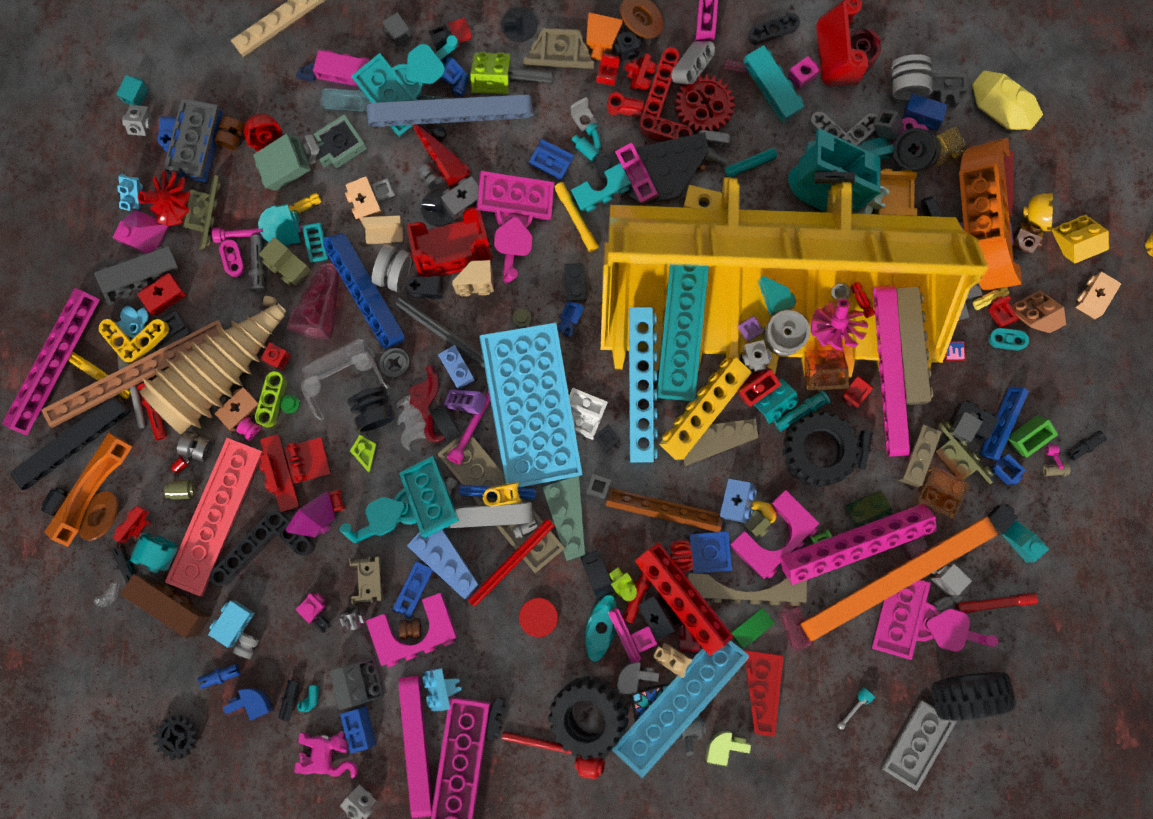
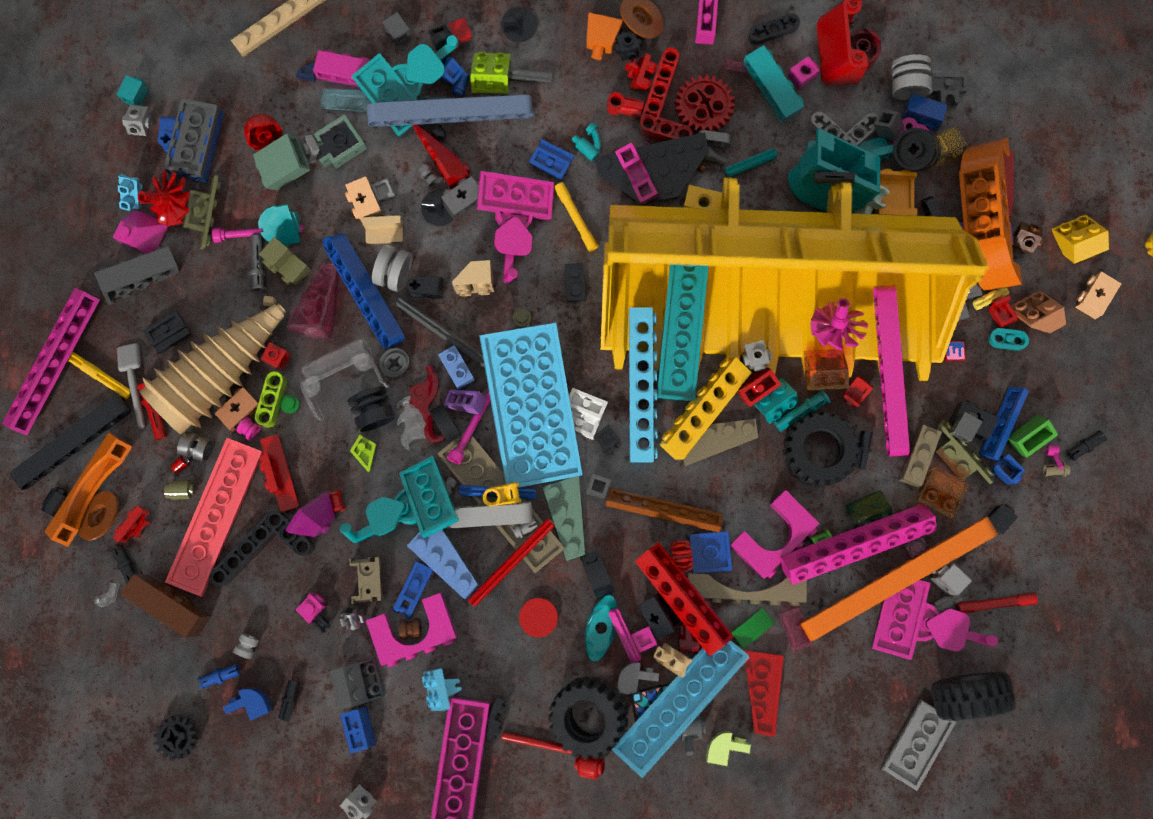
nougat plate [41,320,224,428] -> none
yellow beam [99,319,169,364] -> none
medium azure plate [116,306,149,339] -> none
teal brick [130,532,179,573] -> none
red brick [137,273,187,316] -> none
medium azure brick [208,601,255,648] -> none
reddish brown wheel [214,116,245,151] -> none
dark pink plate [219,240,245,277] -> none
red hinge [284,437,331,484] -> none
yellow axle [289,193,321,213] -> none
dark pink animal [294,731,358,778] -> none
teal arm [297,685,319,713] -> none
teal slope [302,222,329,263] -> none
dark pink beam [399,676,433,818] -> none
red windscreen [406,206,492,277] -> none
dark tan wing [523,28,594,69] -> none
blue plate [557,301,584,337] -> none
light grey bracket [571,97,597,132] -> none
teal arch [571,163,632,212] -> none
red bracket [596,54,620,86] -> none
lime hips [609,568,637,601] -> none
red pin [623,571,650,624] -> none
light grey beam [672,41,715,84] -> none
medium blue brick [720,479,757,524] -> none
medium lavender tile [737,315,764,342] -> none
olive bracket [743,510,771,537] -> none
yellow arm [751,500,777,523] -> none
teal slope [758,276,796,317] -> none
light grey wheel [763,310,810,356] -> none
light grey tile [832,283,851,301] -> none
hinge [838,687,876,729] -> none
red axle [850,282,875,318] -> none
dark tan brick [896,287,933,405] -> none
light yellow wedge [971,71,1043,130] -> none
teal slope [1002,520,1049,563] -> none
yellow cylinder [1023,193,1053,231] -> none

